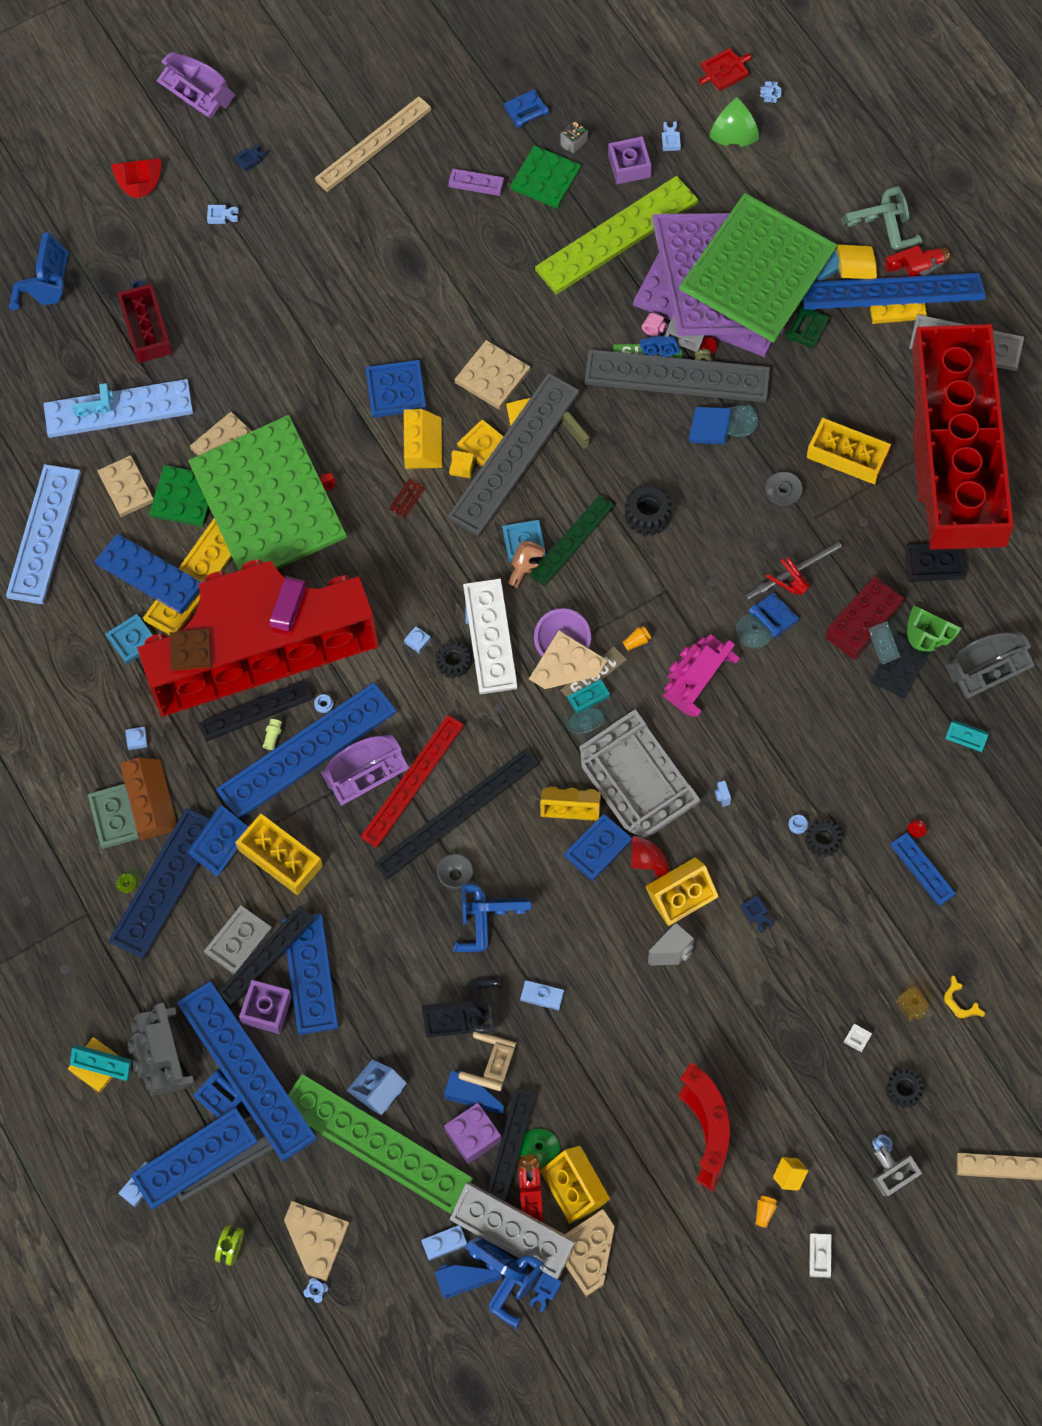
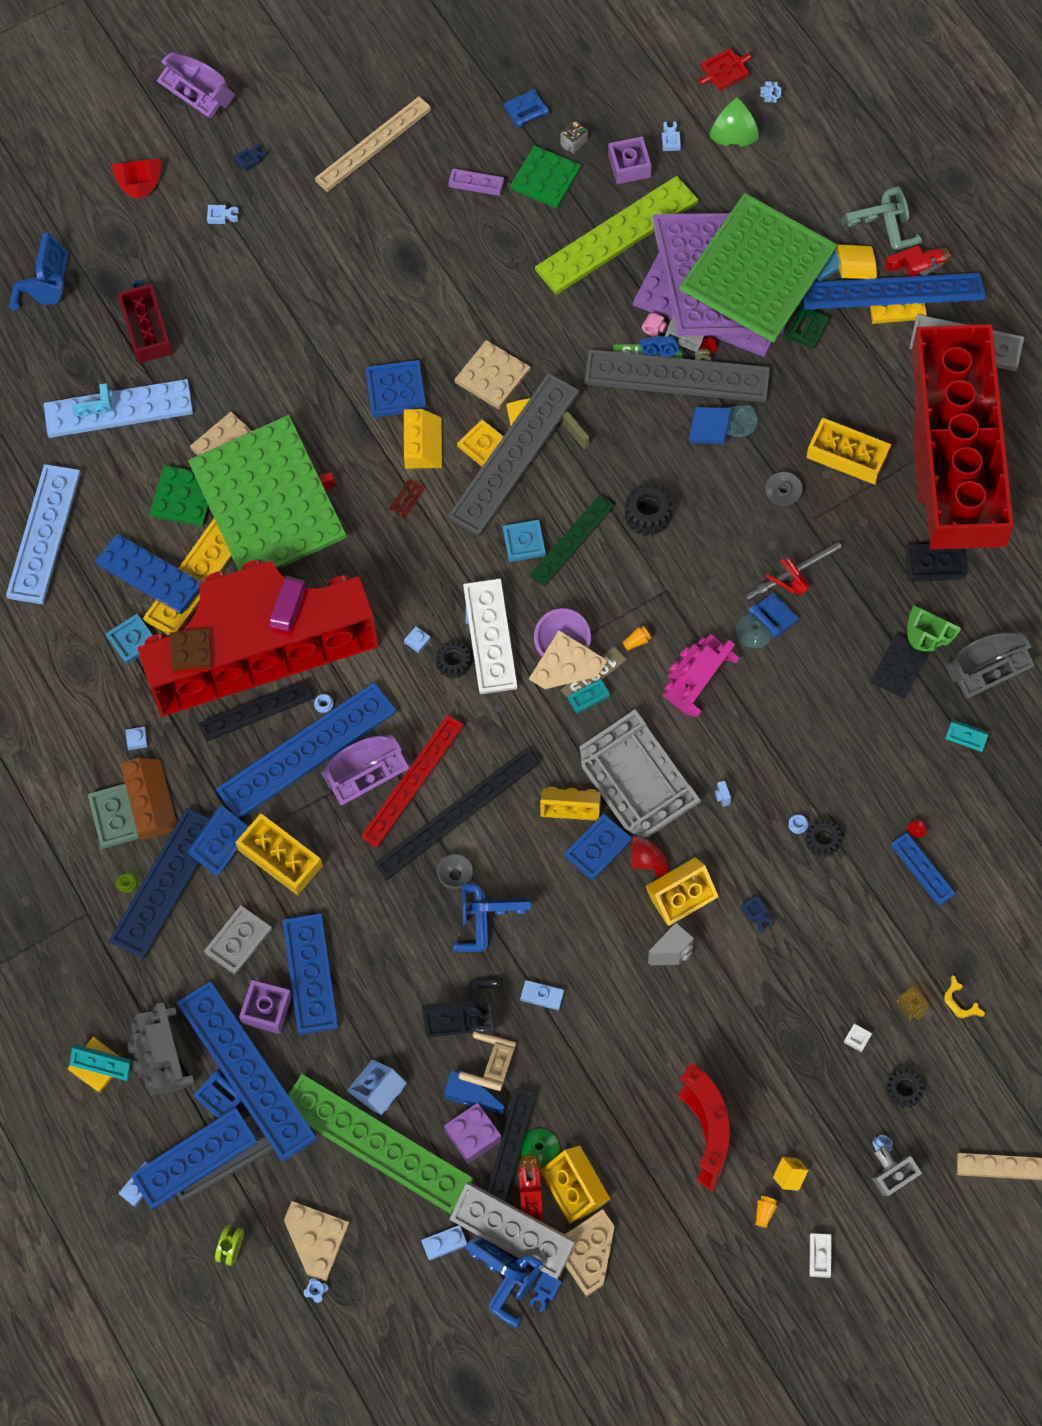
tan plate [97,455,153,517] -> none
black plate [218,905,316,1007] -> none
yellowish green pin [263,719,282,750] -> none
blue slope [435,1264,503,1299] -> none
yellow panel [449,450,474,479] -> none
nougat piece [507,540,545,588] -> none
clear light blue dish [566,708,604,734] -> none
dark red brick [825,576,904,660] -> none
clear light blue plate [868,621,900,664] -> none

